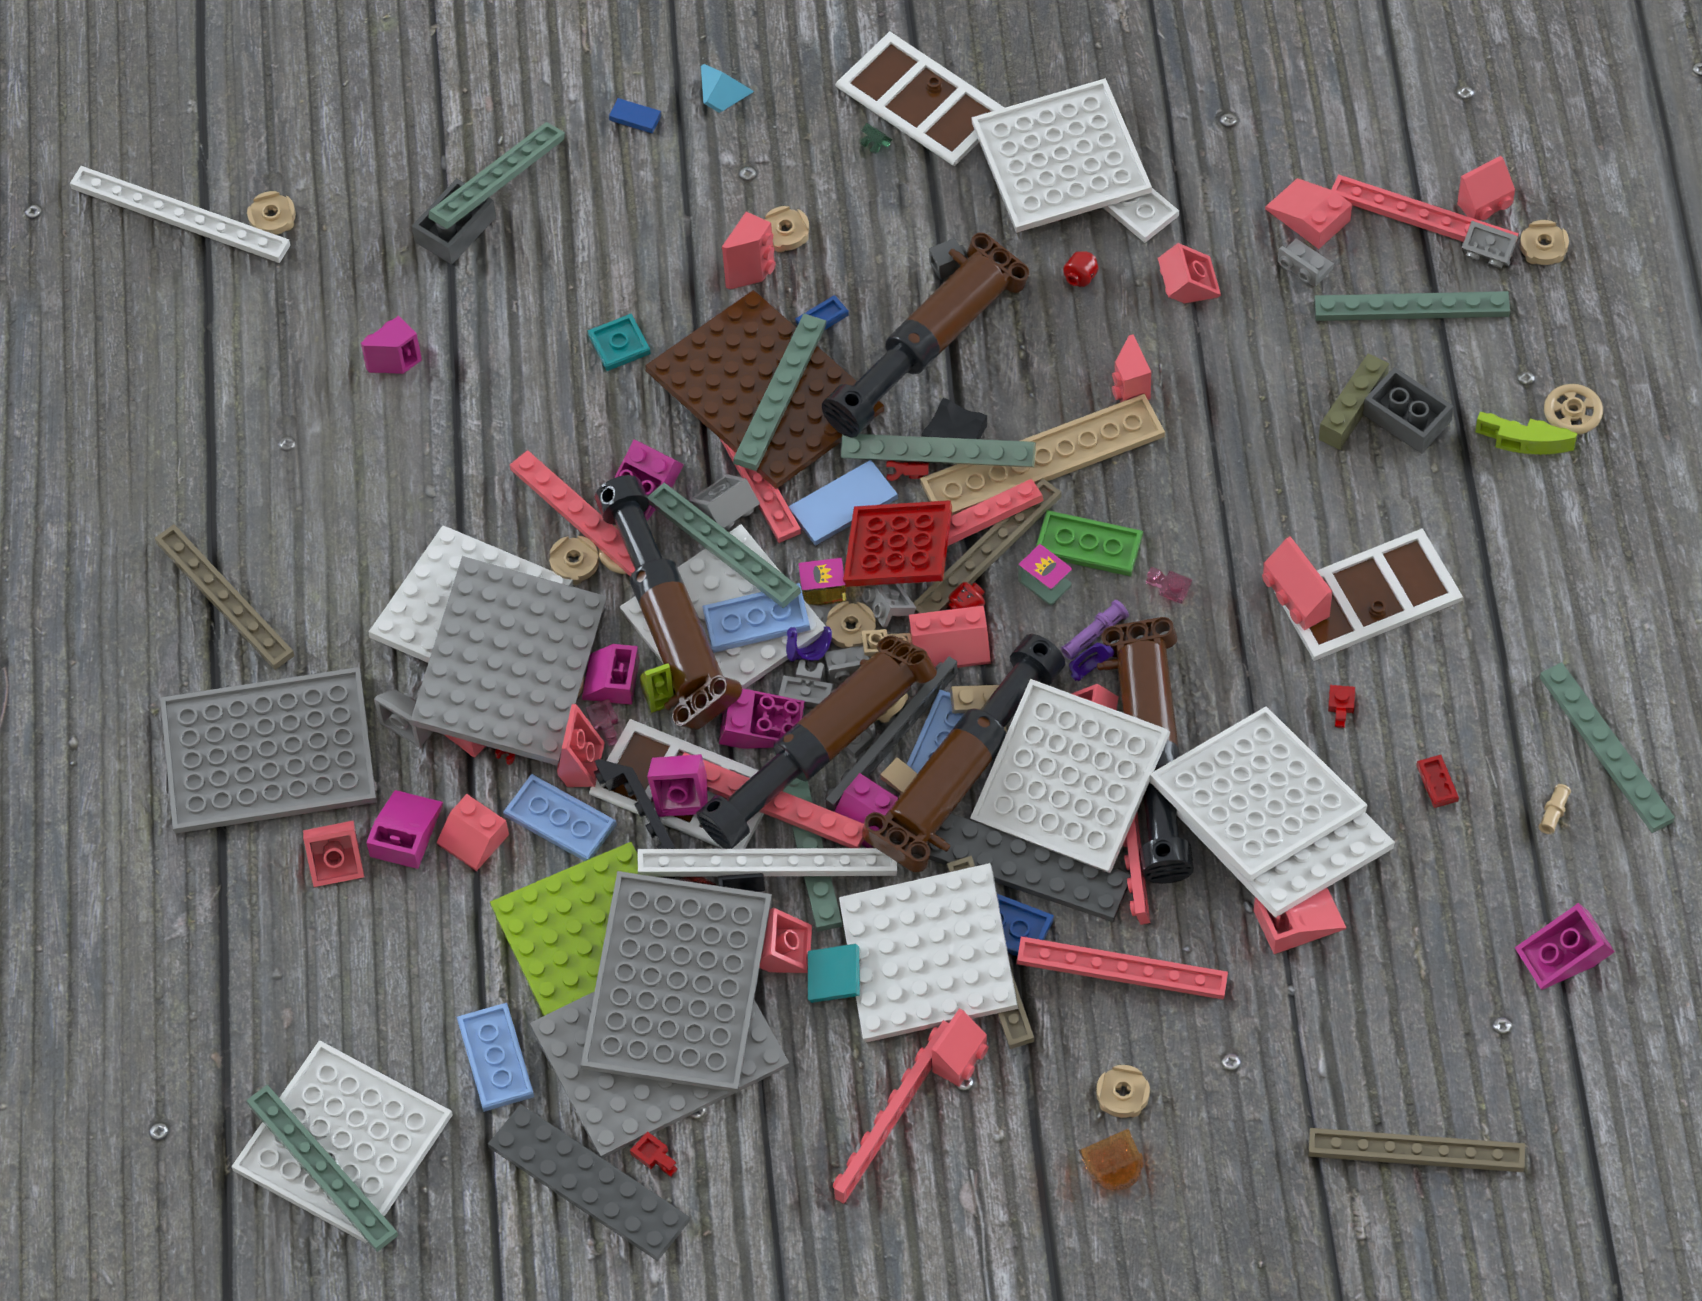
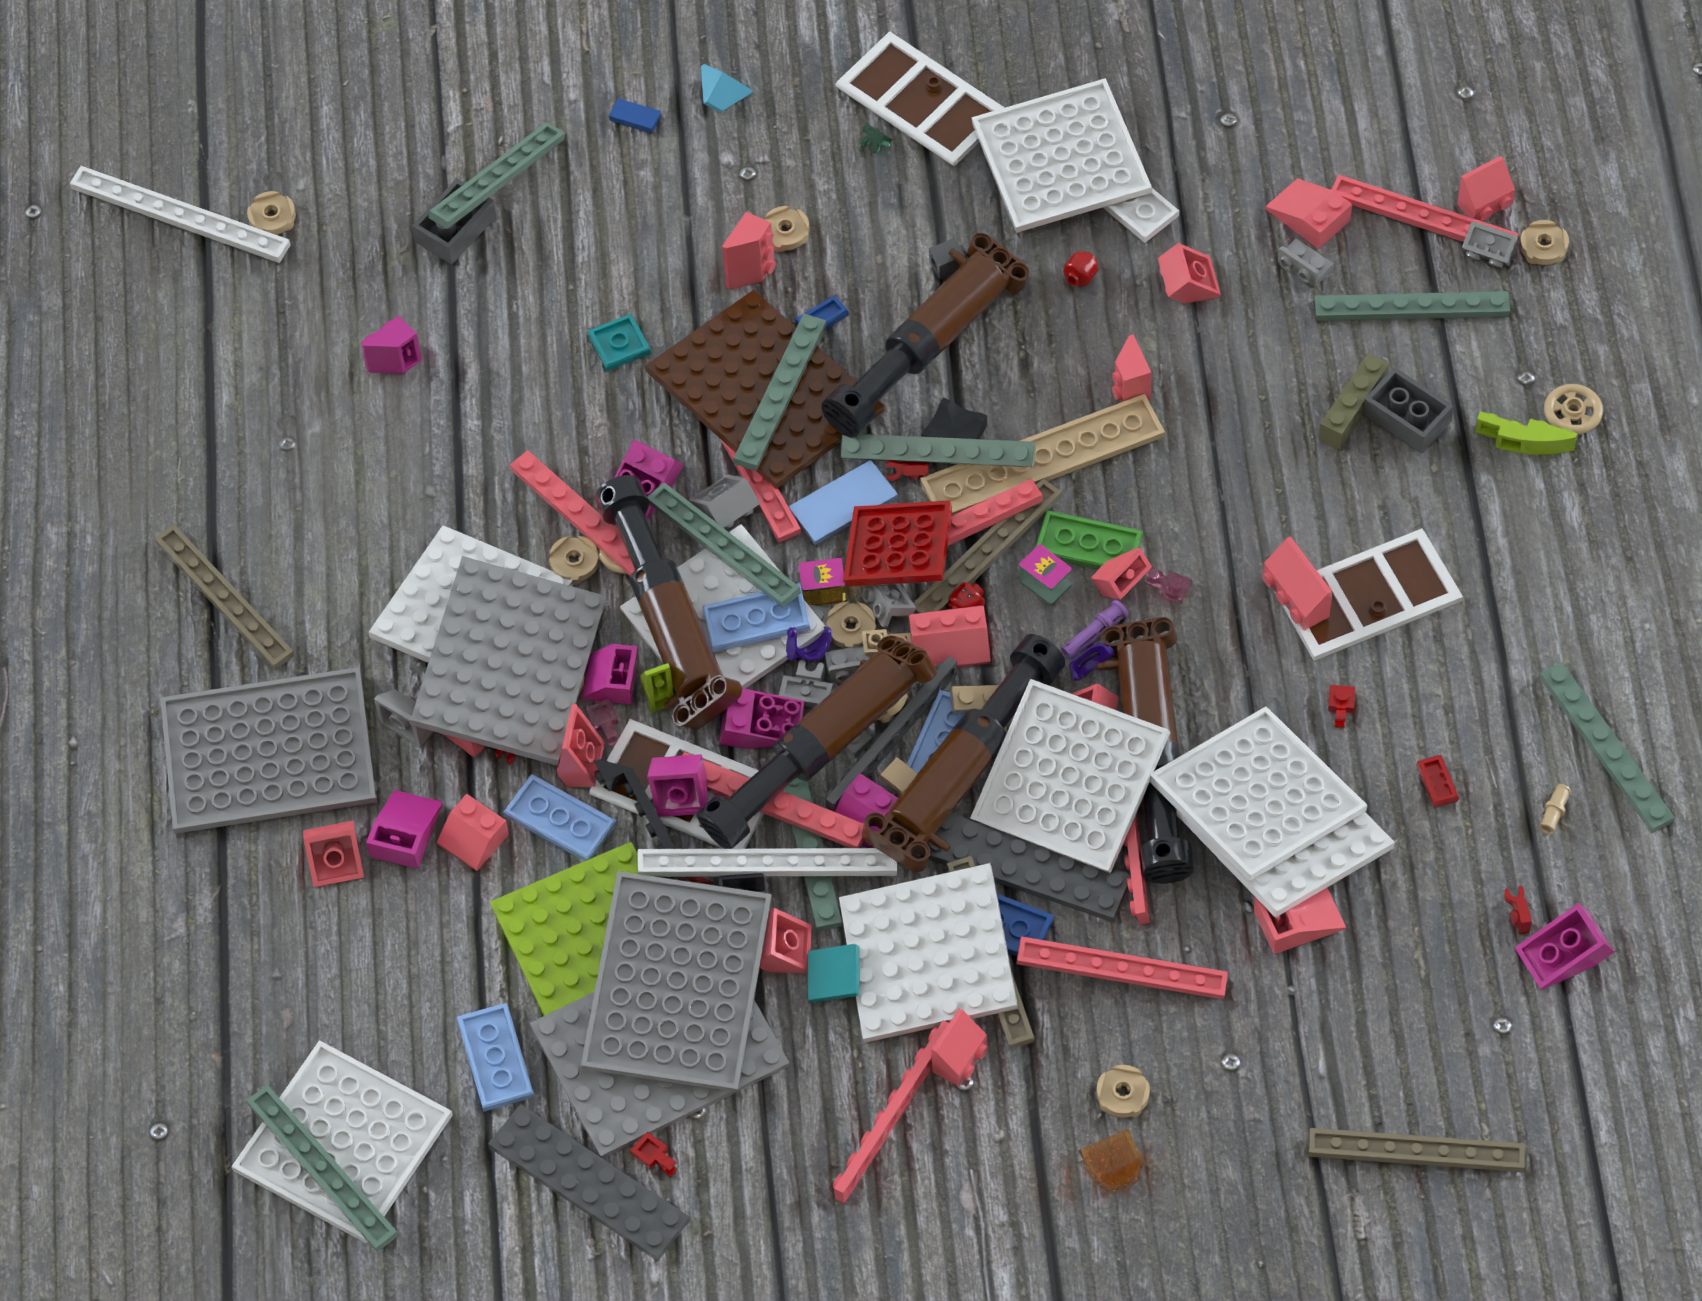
none -> coral slope [1091,548,1152,600]
none -> red plate [1504,886,1532,935]

